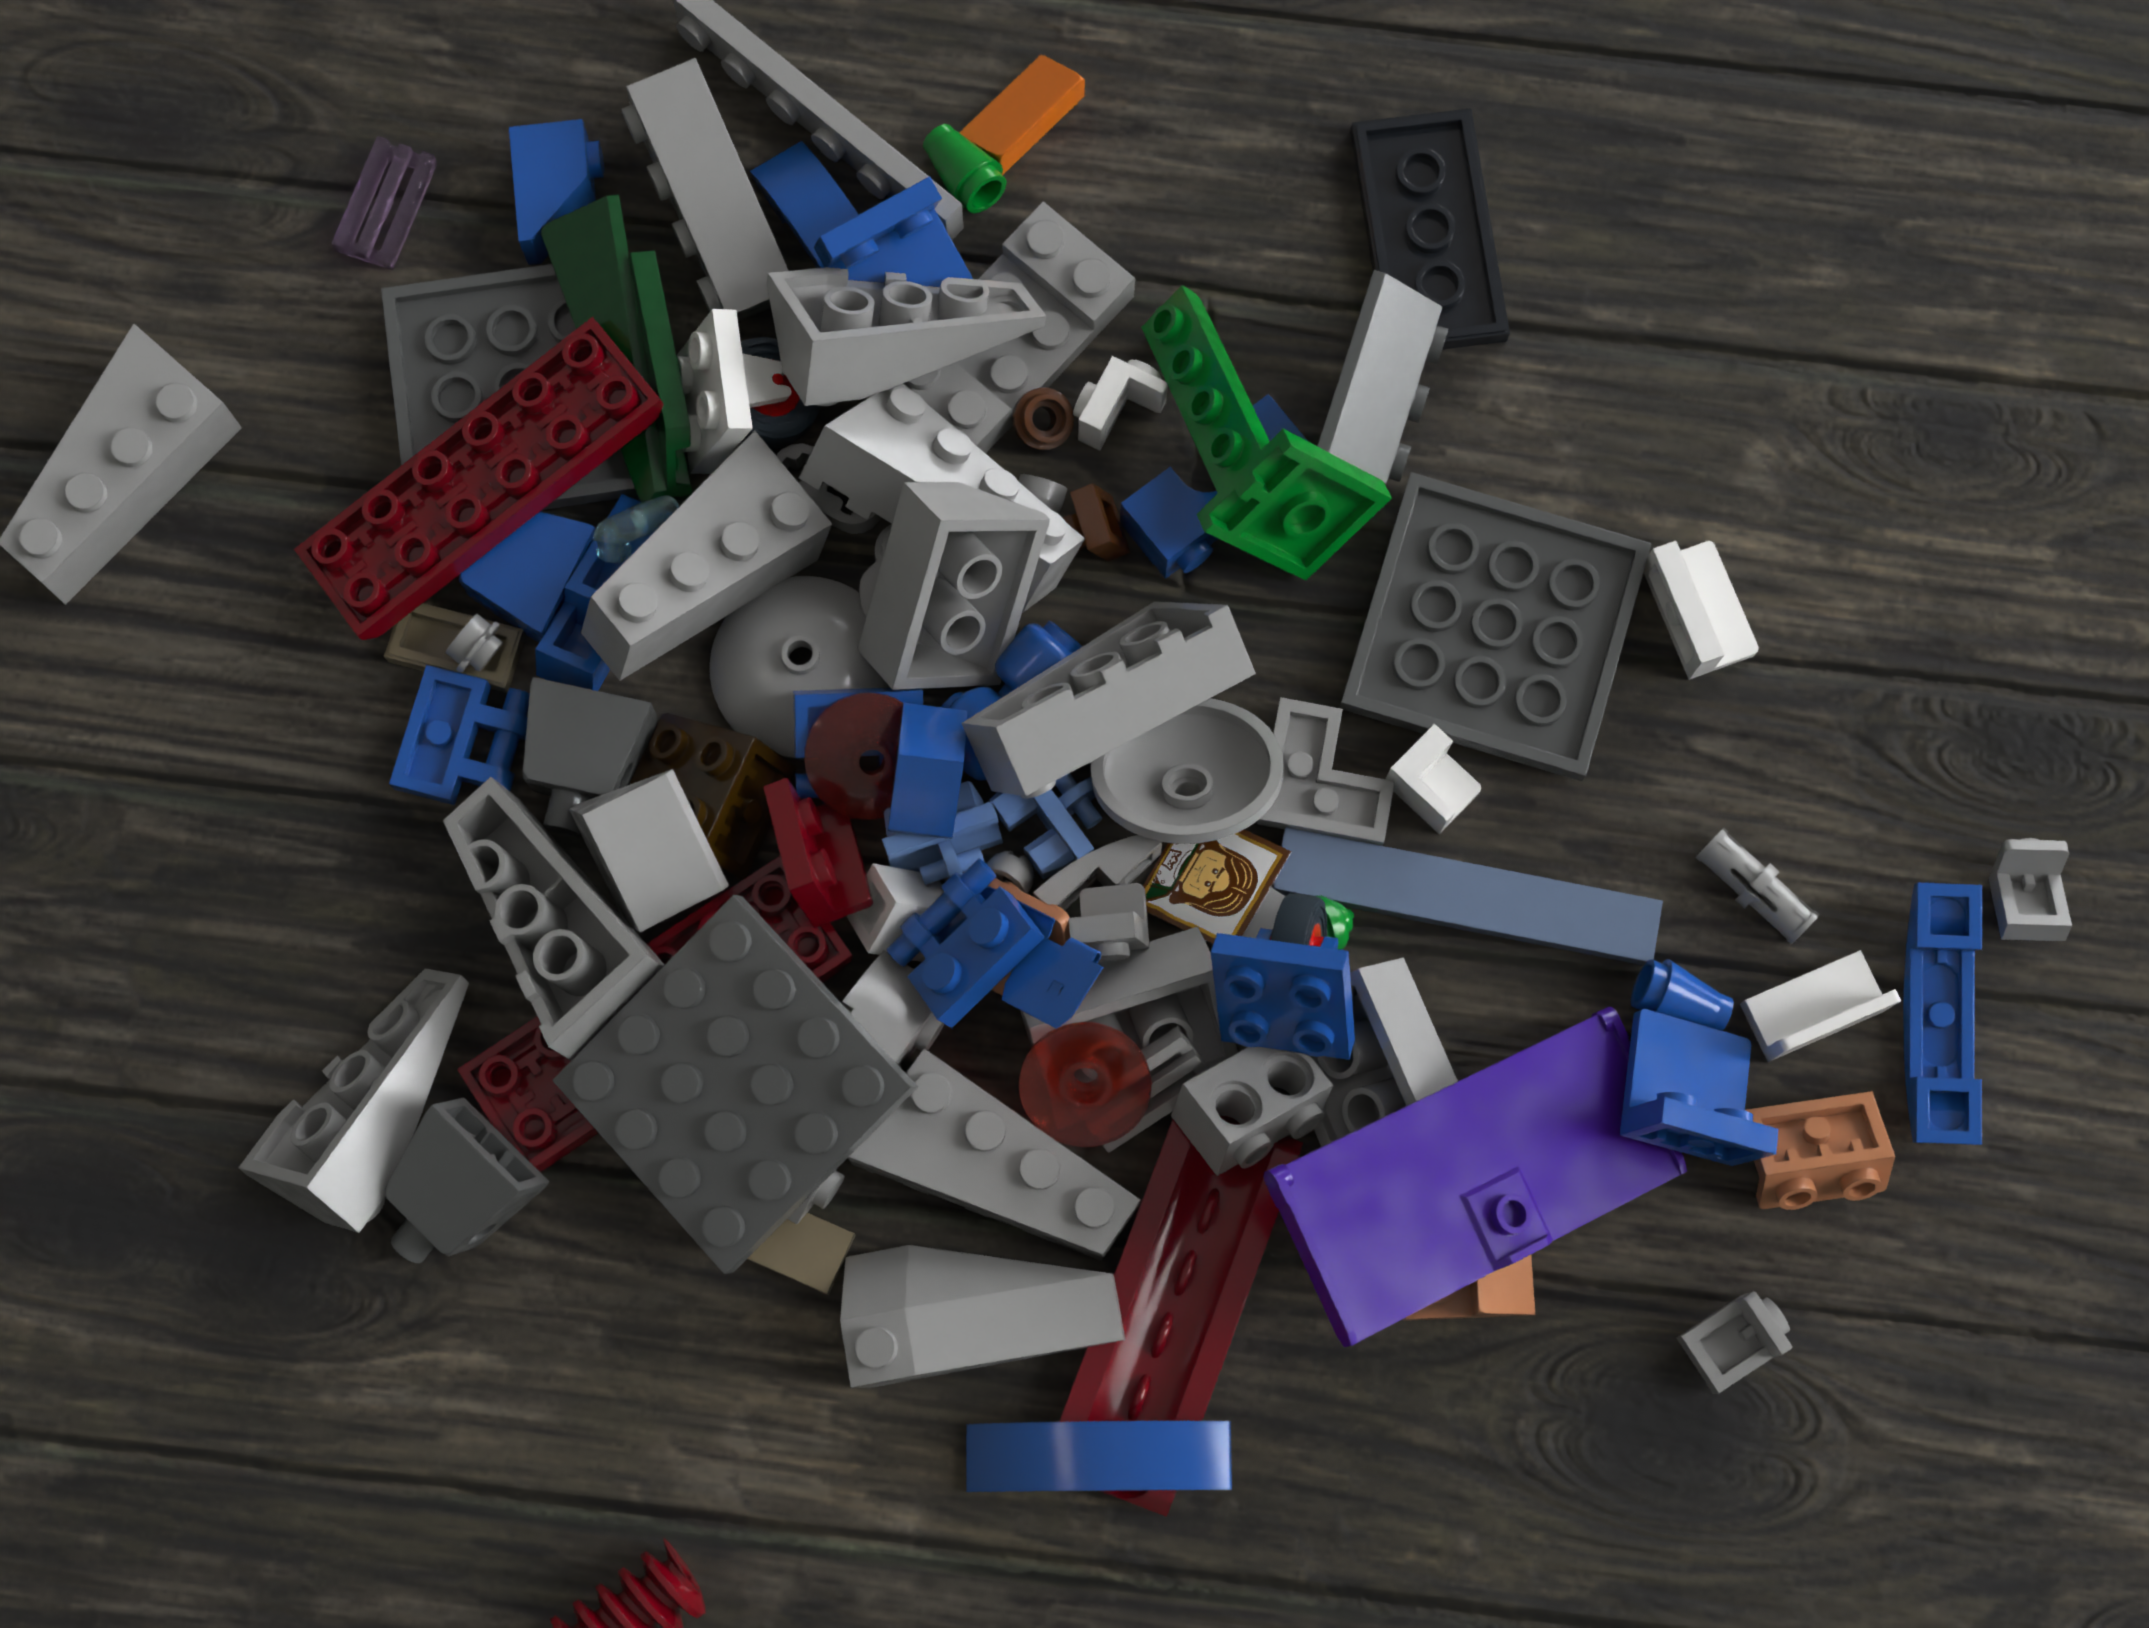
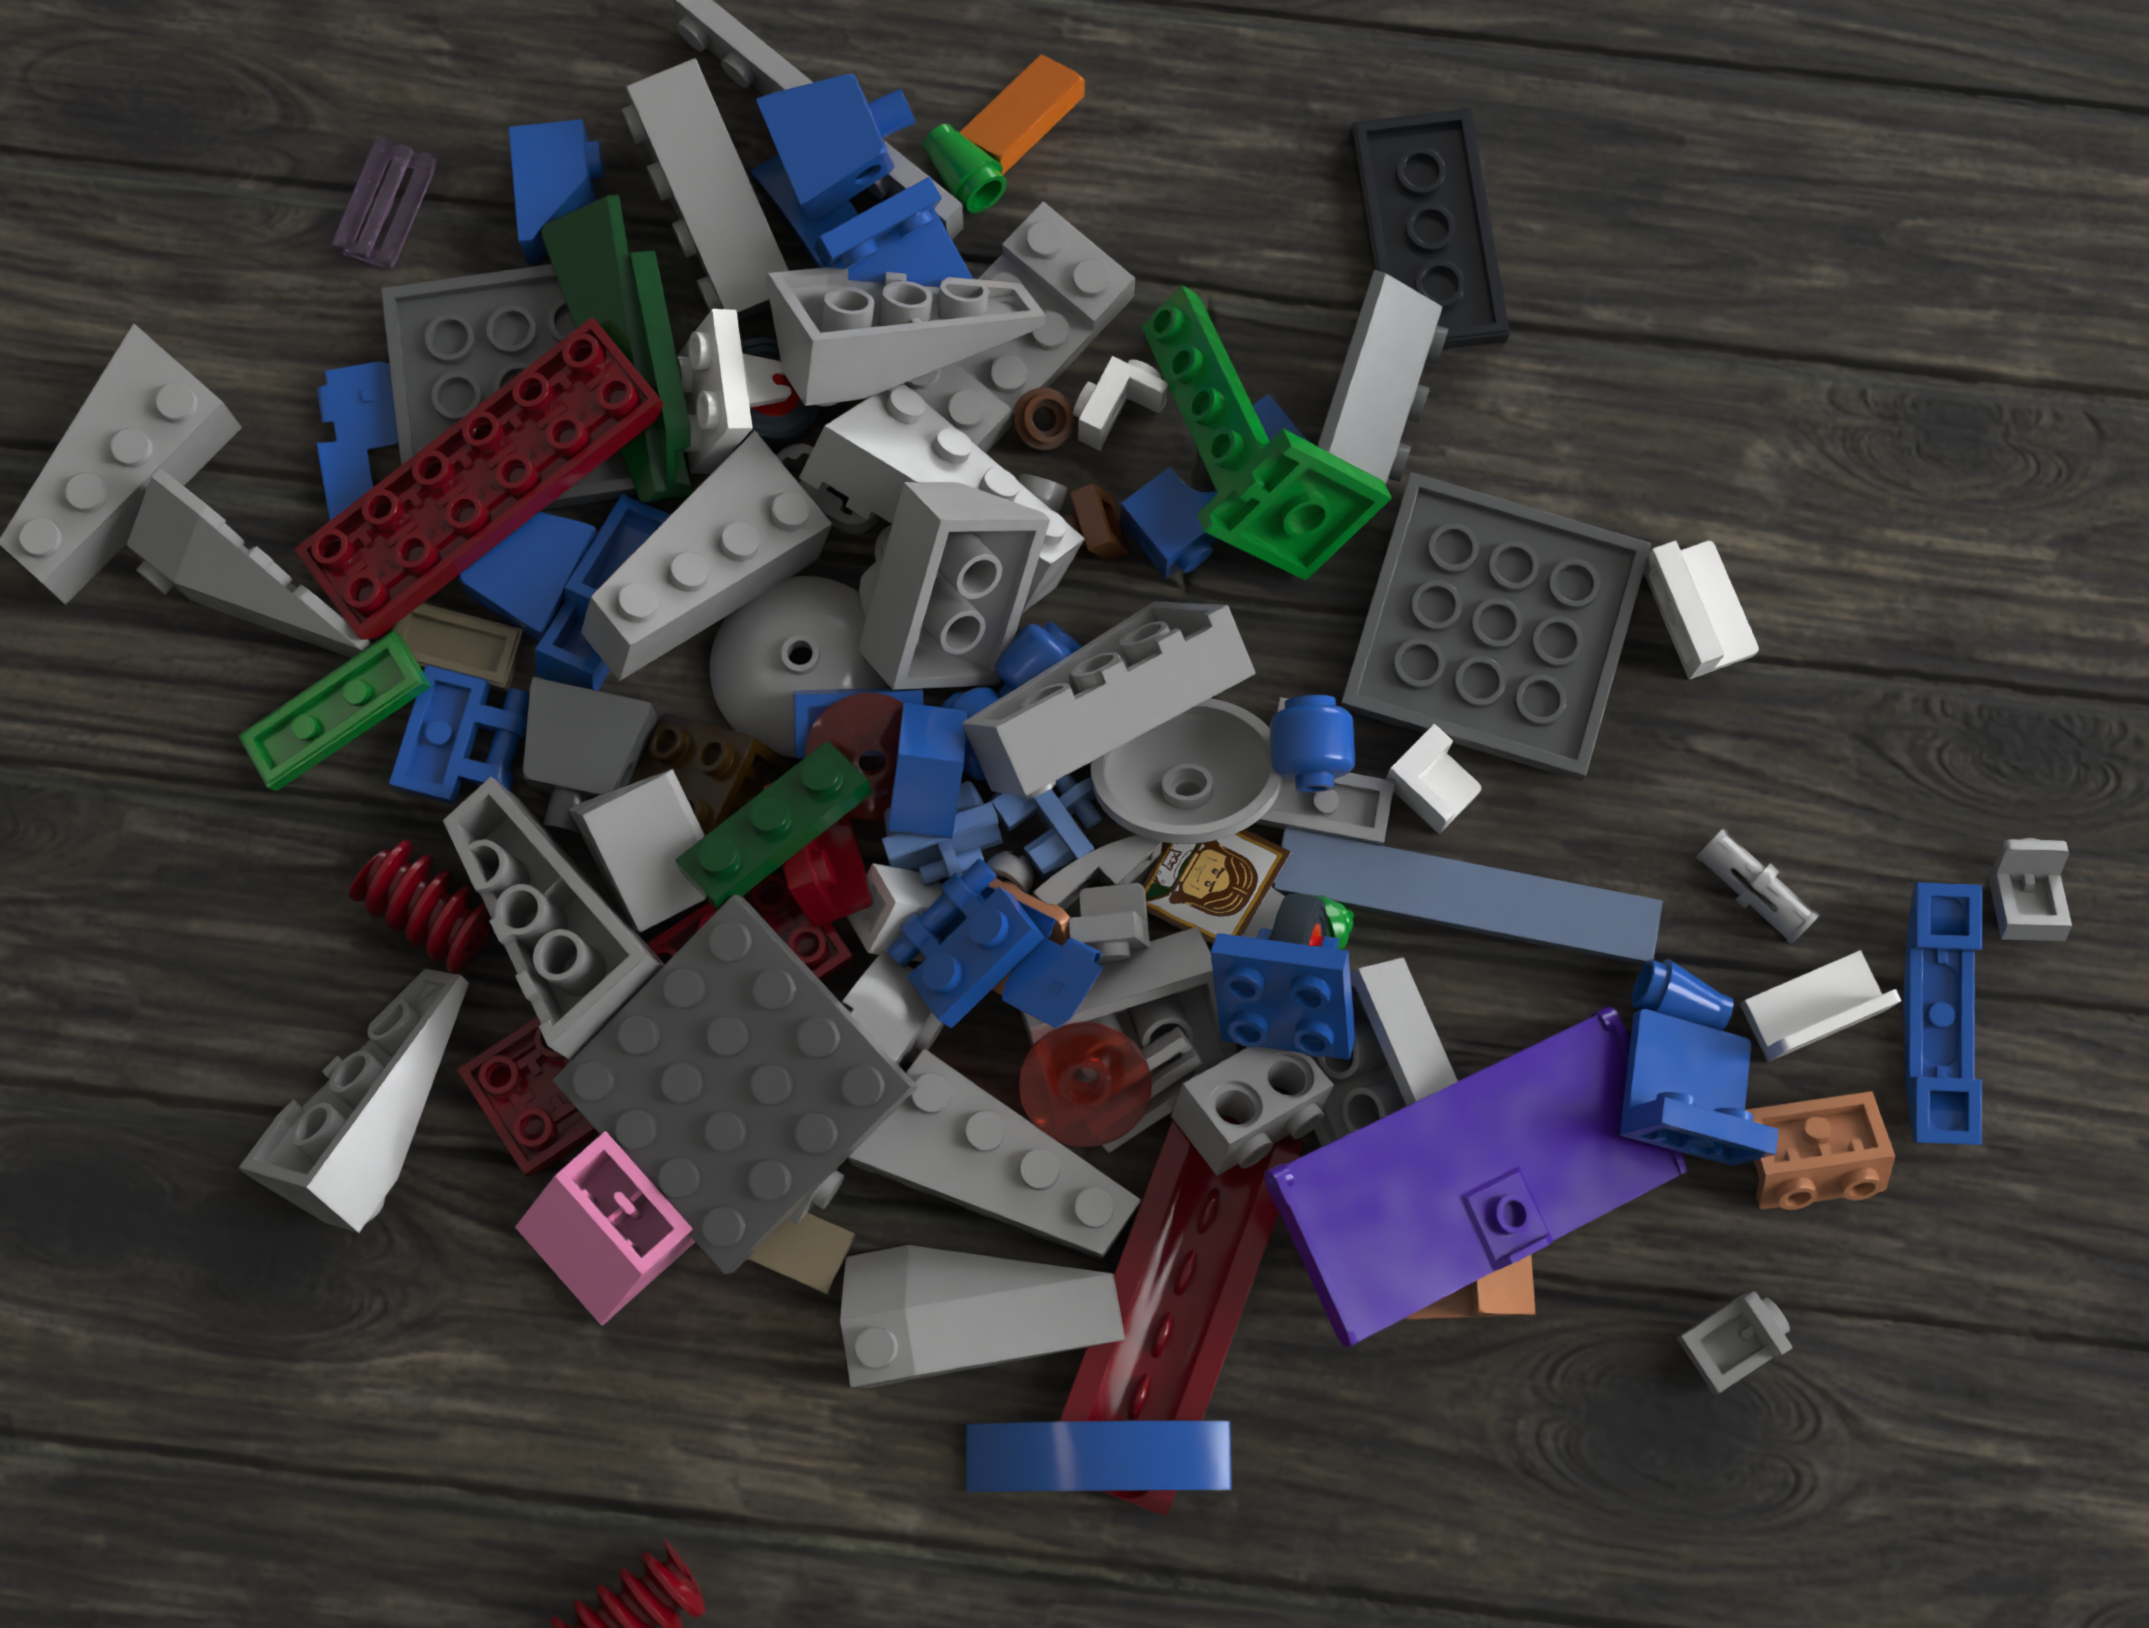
dark grey torso [385,1098,550,1263] -> none
light grey plate [445,614,503,672] -> none
clear light blue arm [593,495,679,563] -> none
none -> light grey wedge [127,468,372,658]
none -> green tile [238,631,431,791]
none -> blue piece [316,361,399,521]
none -> dark red piece [349,839,491,974]
none -> bright pink slope [515,1131,695,1326]
none -> dark green plate [675,740,873,911]
none -> blue torso [756,74,916,222]
none -> blue head [1270,695,1355,793]

